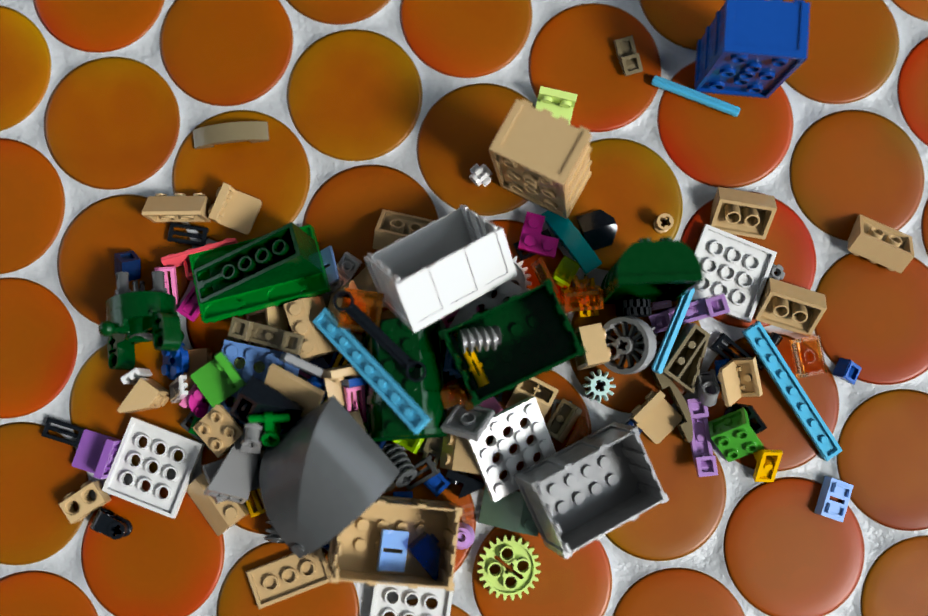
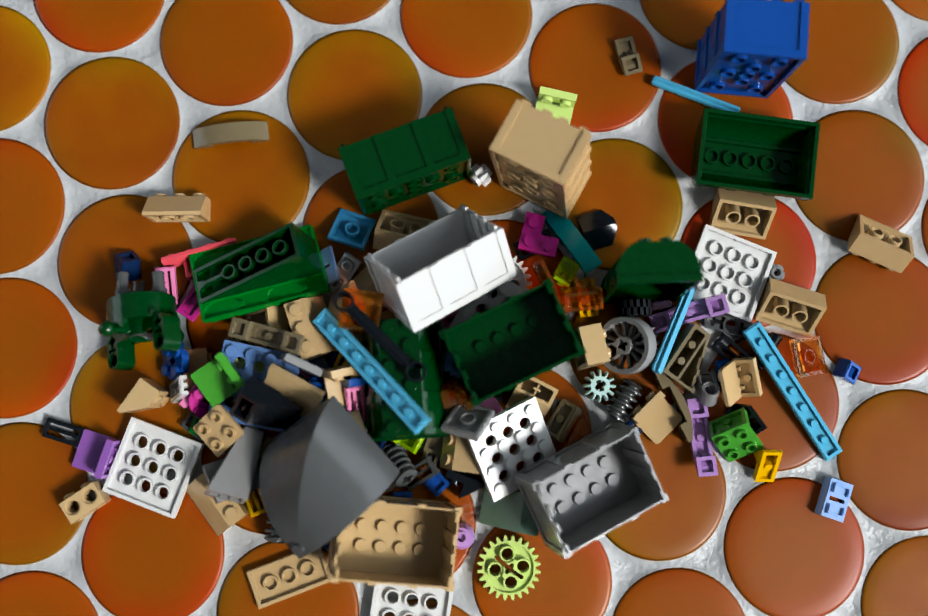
black piece [90,508,133,540] -> none
white tile [120,367,153,385] -> none
black tile [167,222,209,247] -> none
tan bracket [208,182,262,235] -> none
light grey piece [240,423,263,454] -> none
green piece [248,412,290,447] -> none
light blue piece [376,529,409,572] -> none
clear blue slope [408,531,441,580] -> none
yellow pin [453,332,490,388] -> none
light grey piece [457,325,502,354] -> none
tan bush [653,213,674,233] -> none
none -> dark azure slope [327,208,376,251]
none -> dark green container [338,106,471,216]
none -> dark grey piece [605,378,643,423]
none -> dark green container [691,108,820,201]
none -> dark grey beam [702,314,754,340]

